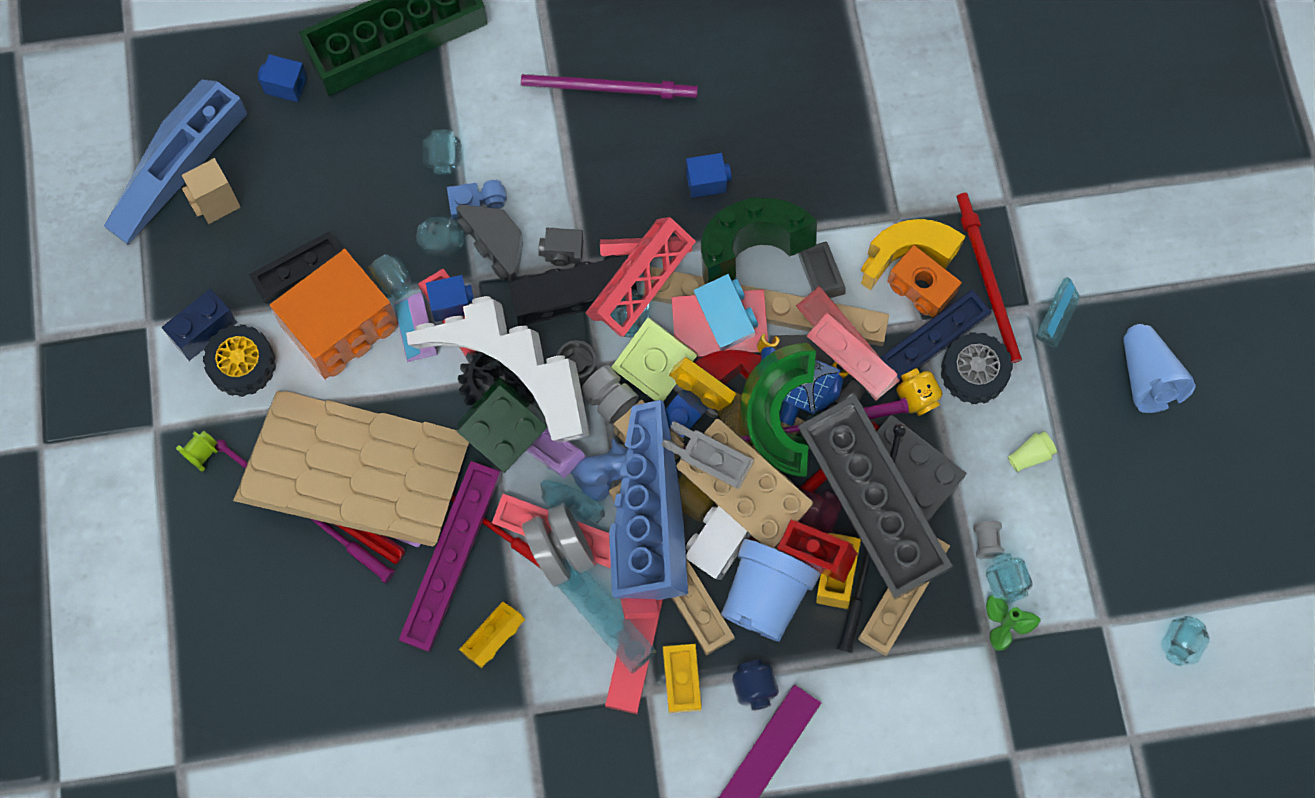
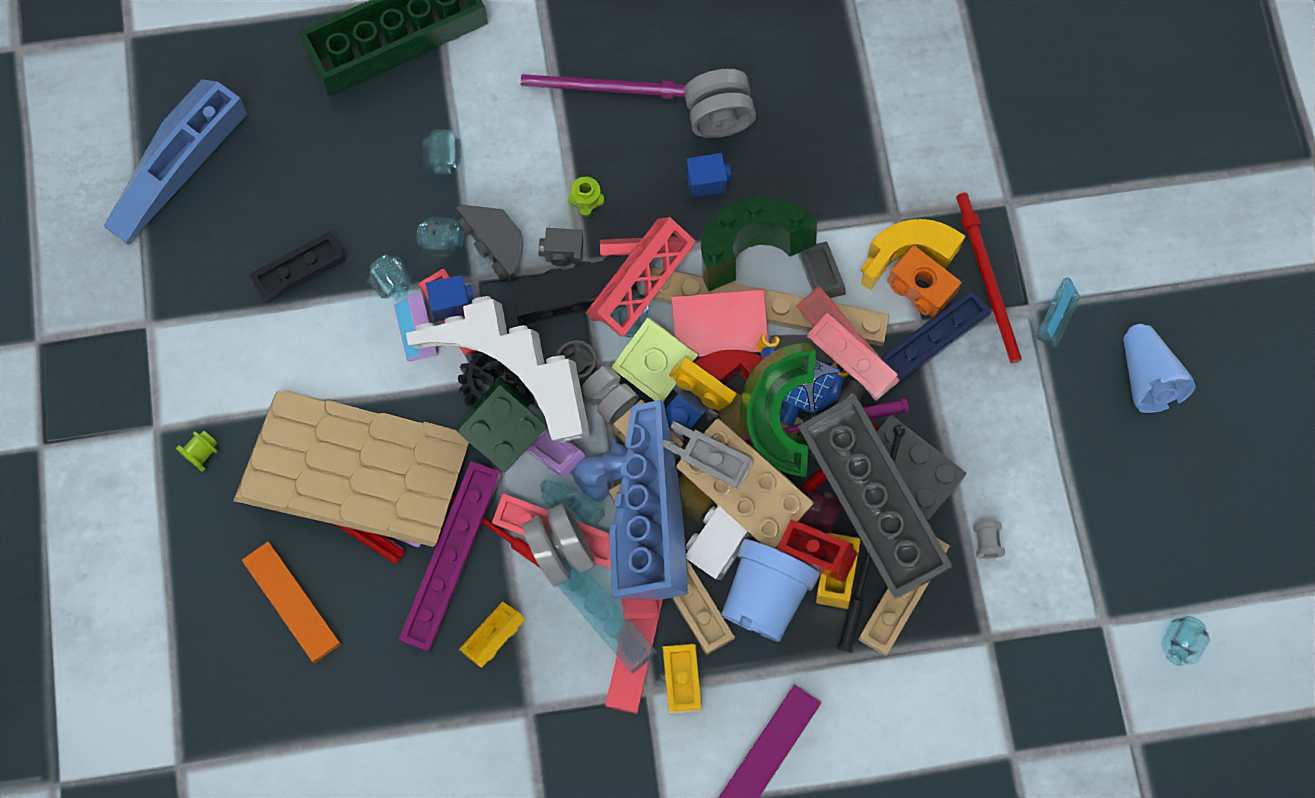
dark blue brick [161,288,237,361] -> none
tan brick [181,158,241,224] -> none
black wheel [203,324,276,397] -> none
magenta piece [215,439,395,584] -> none
blue brick [258,55,308,102] -> none
orange container [269,249,398,380] -> none
medium blue plate [447,180,507,219] -> none
medium azure brick [694,274,758,351] -> none
dark blue head [732,660,779,711] -> none
yellow head [896,368,943,416] -> none
black wheel [941,332,1013,404] -> none
clear light blue head [986,553,1033,603] -> none
bright green plant [986,595,1041,651] -> none
yellowish green cone [1008,431,1057,473] -> none
none -> orange tile [242,542,341,664]
none -> lime brick [568,177,604,217]
none -> light grey wheel [684,69,756,138]

